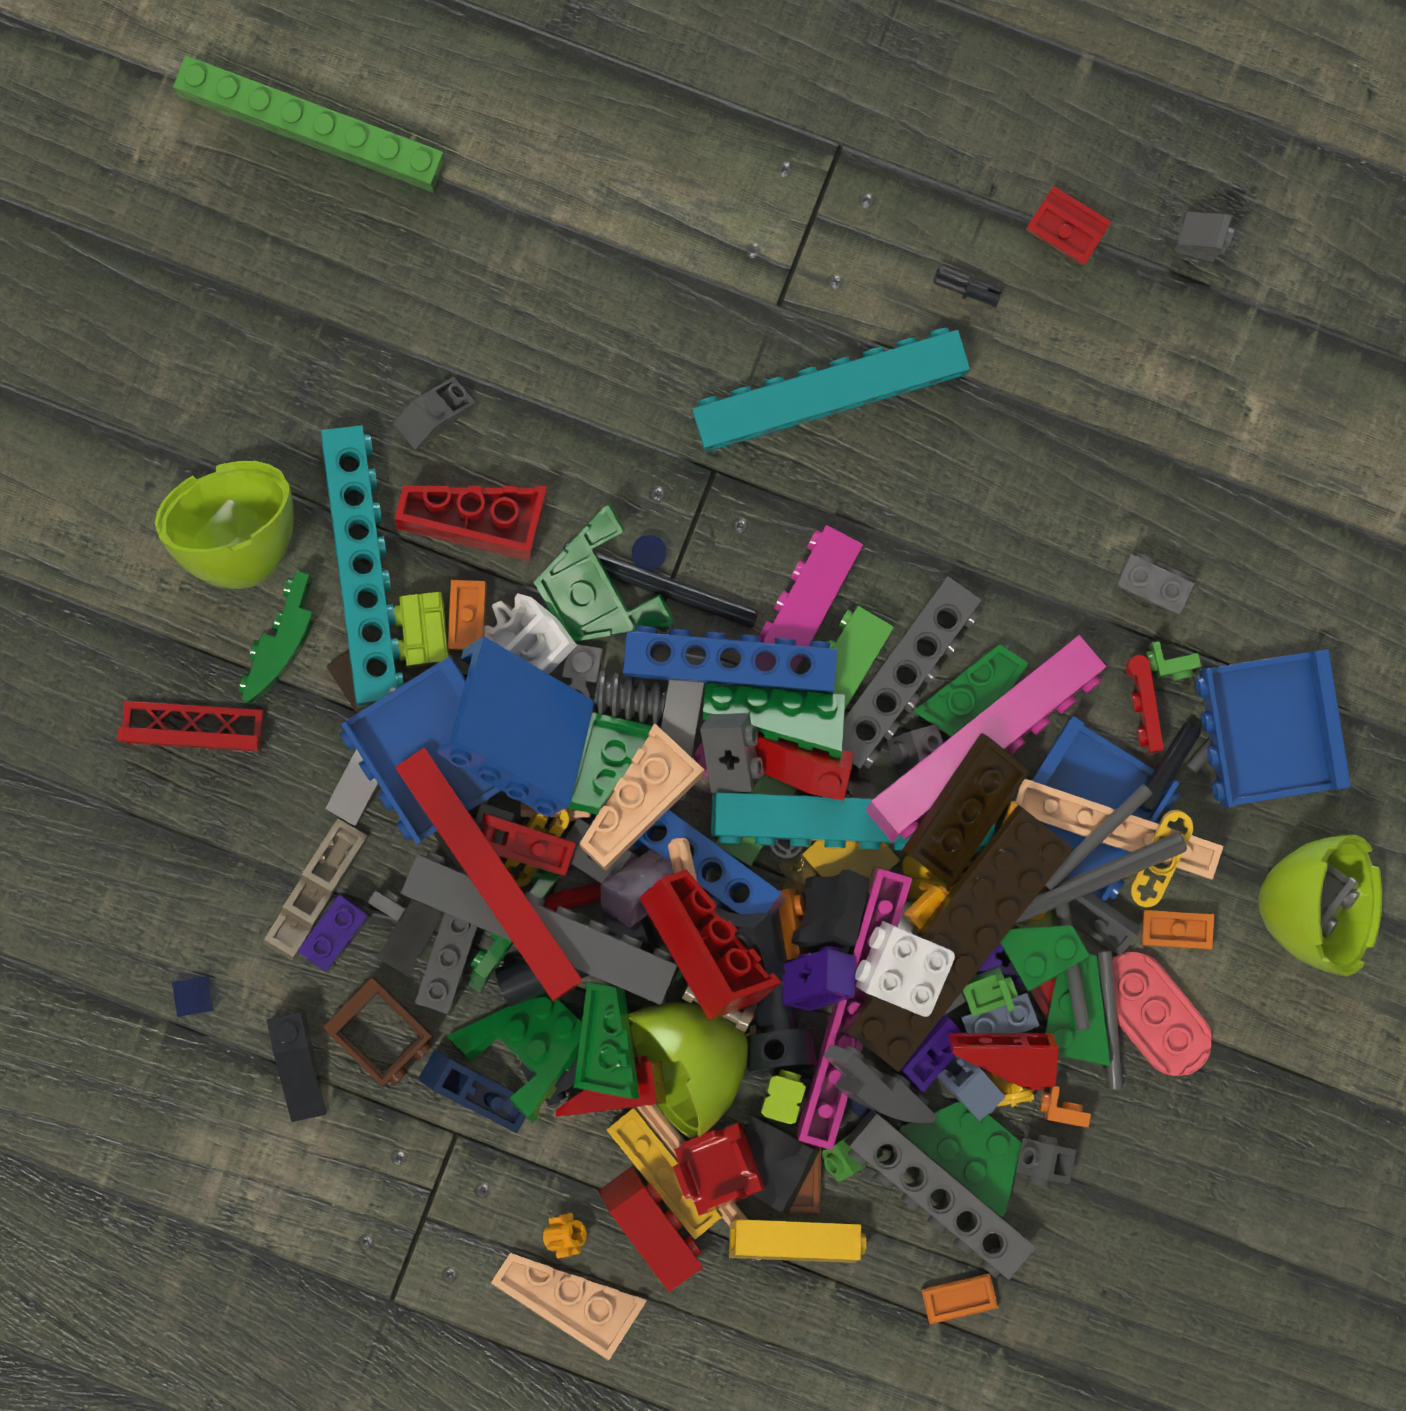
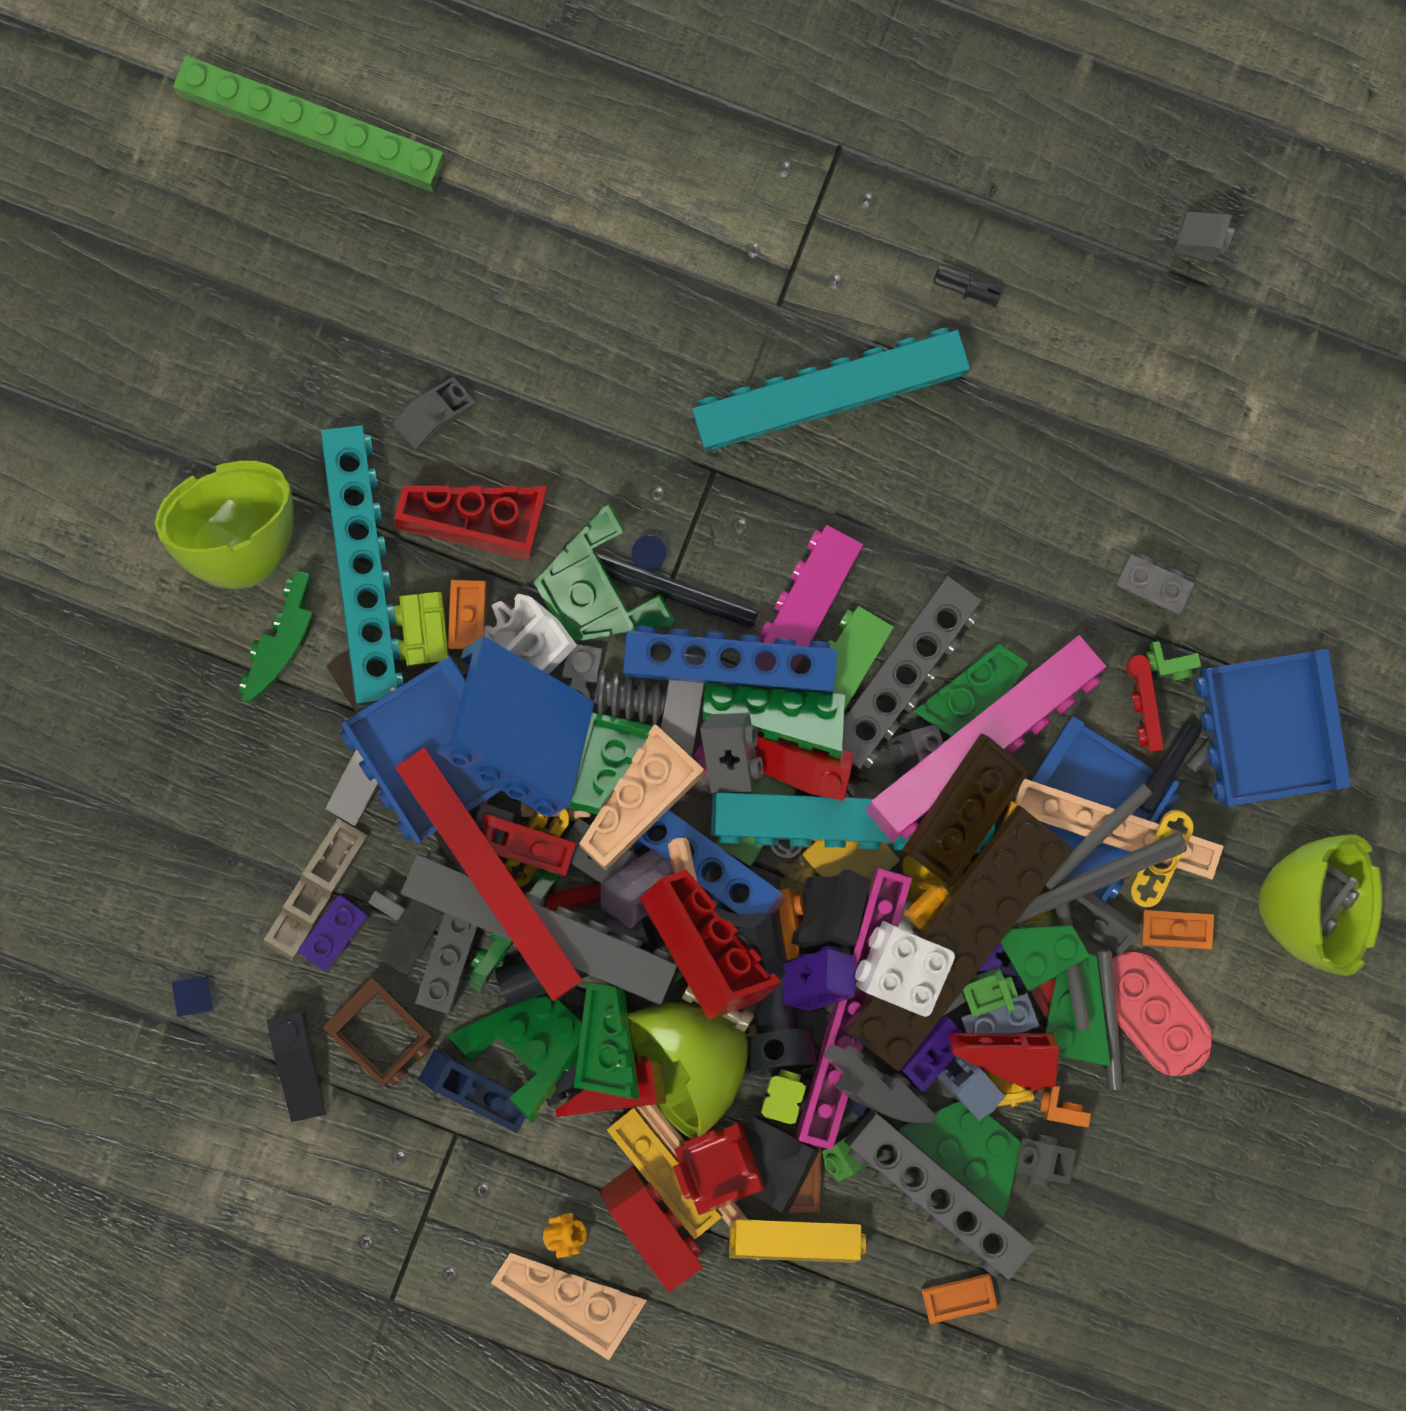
red fence [117,701,264,752] -> none
red plate [1026,186,1111,266] -> none

